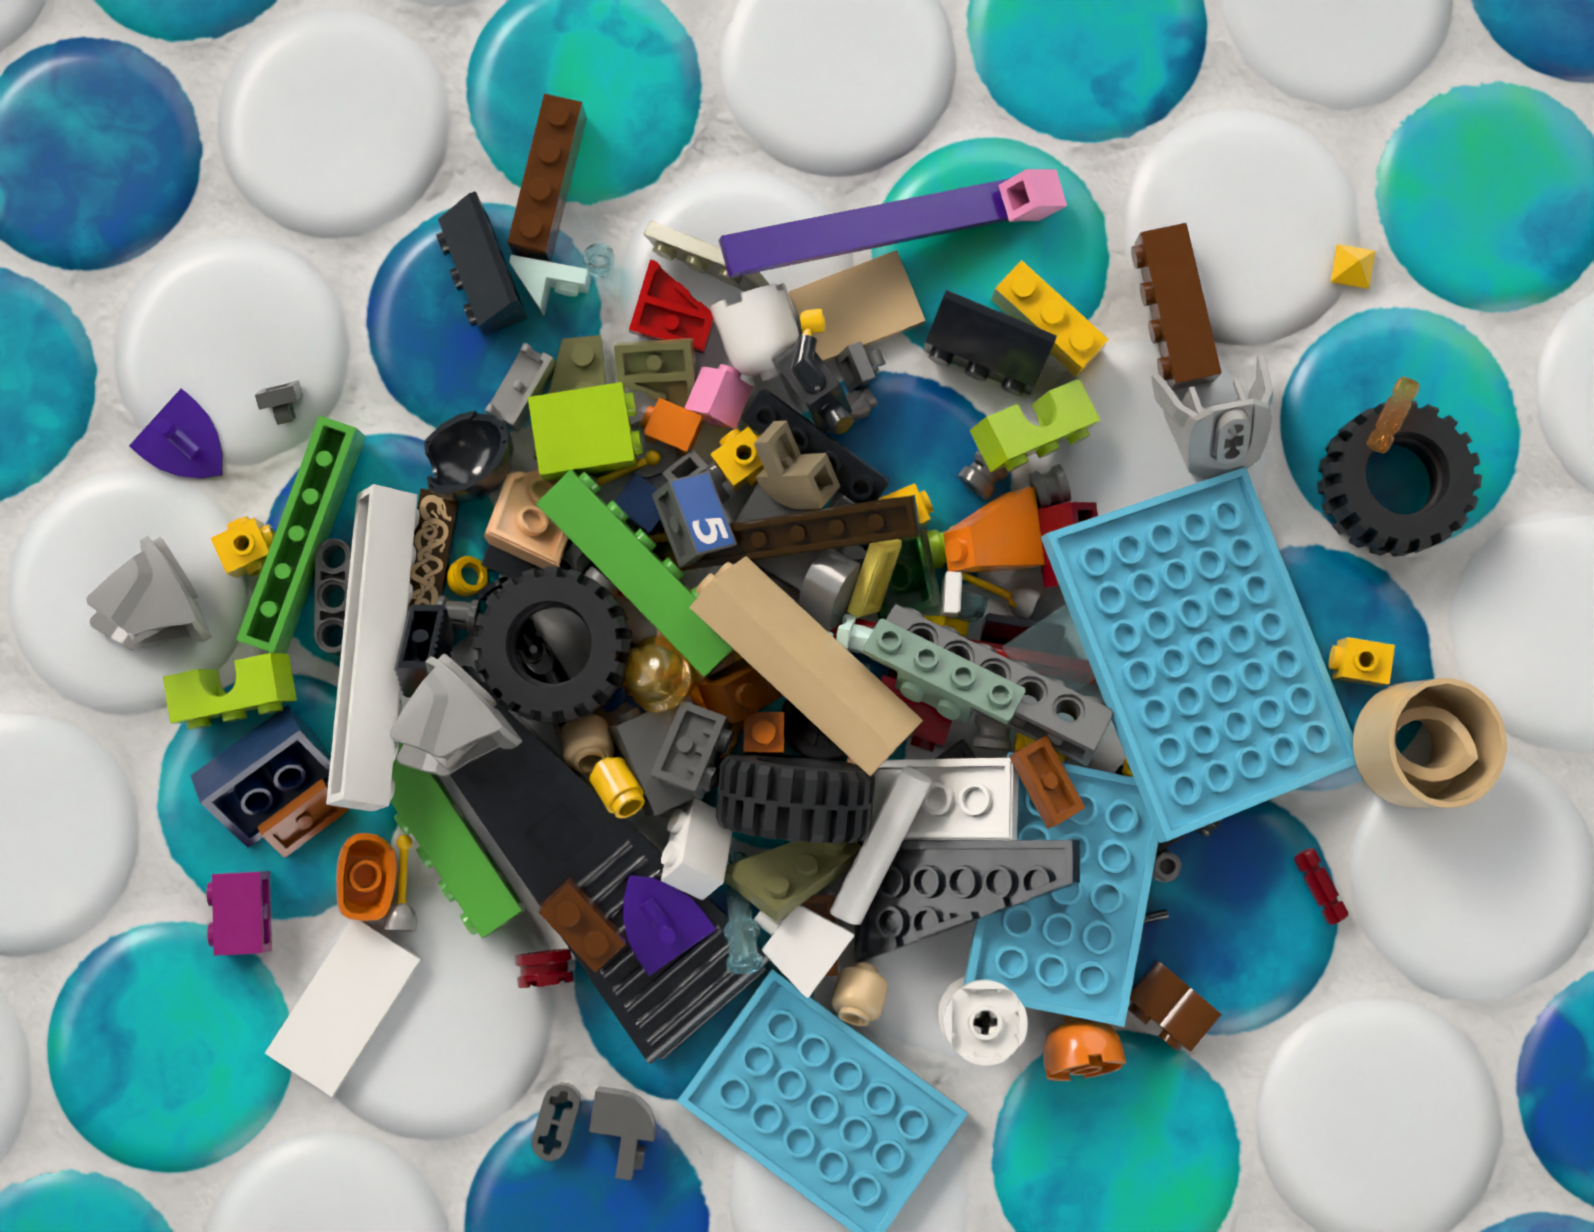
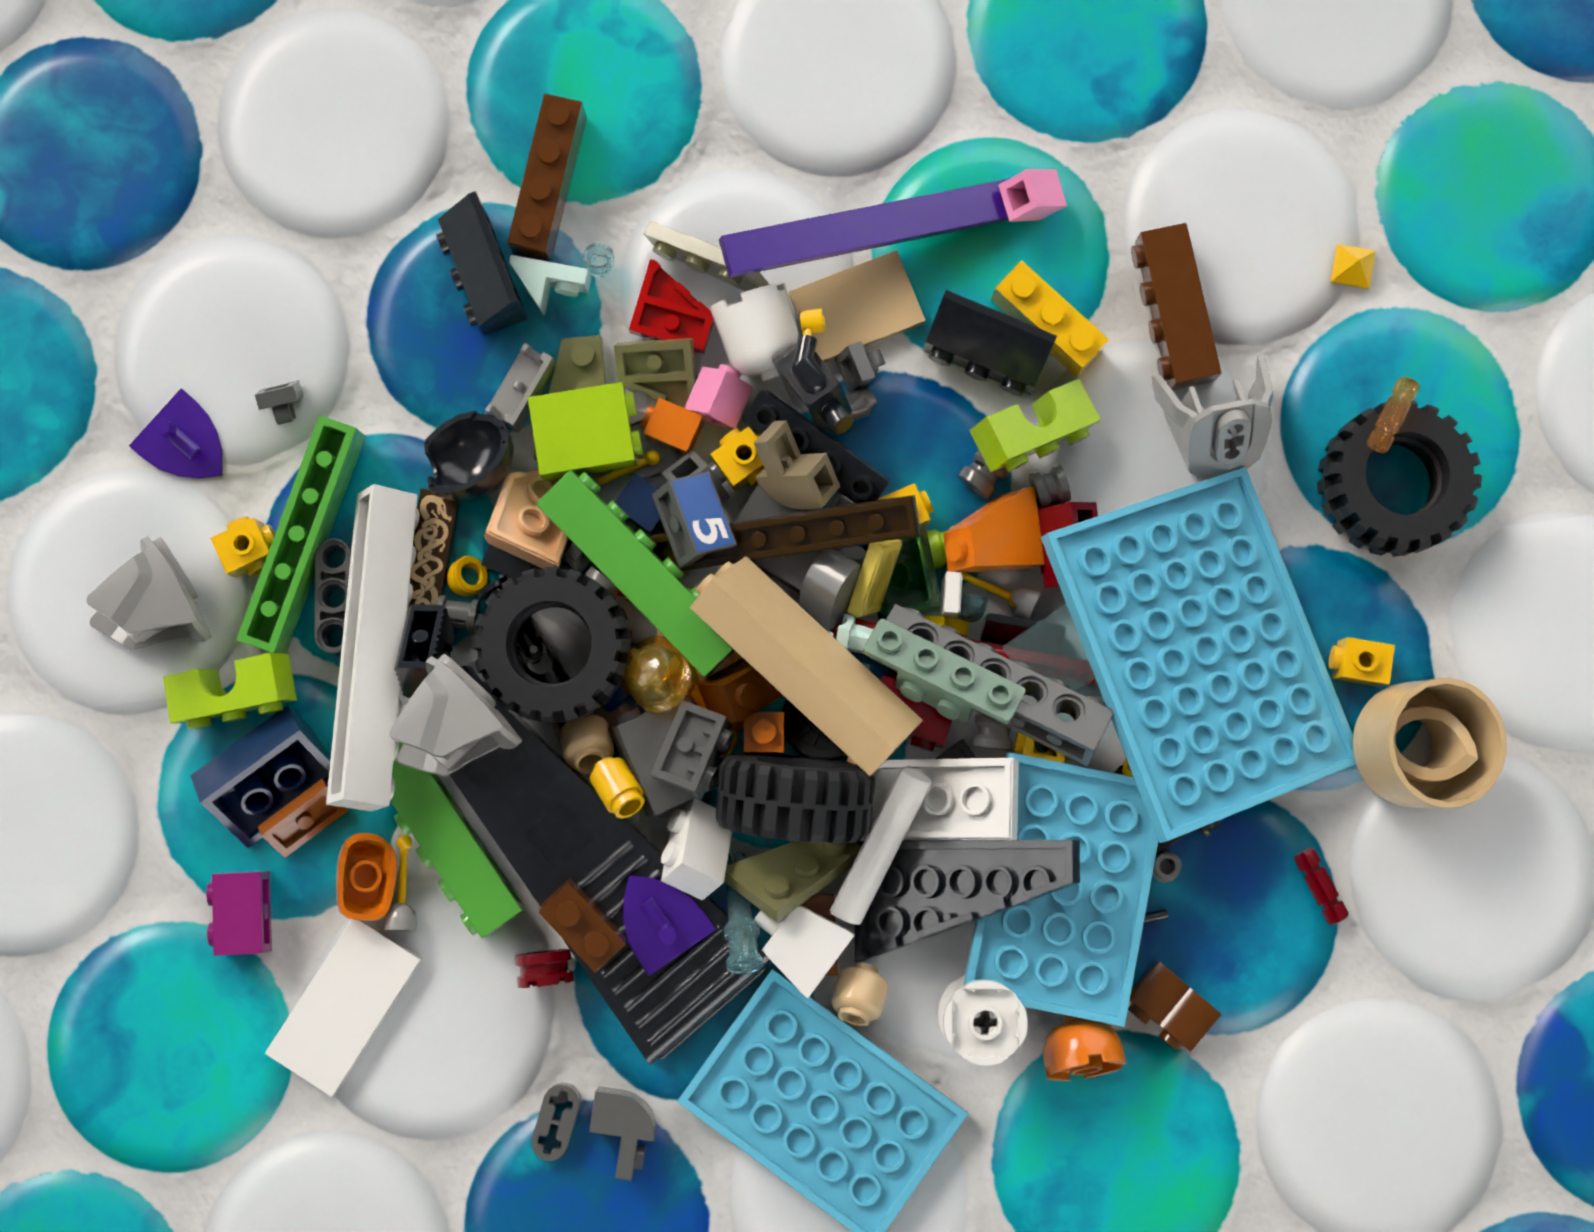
dark orange plate [1009,735,1085,829] -> none

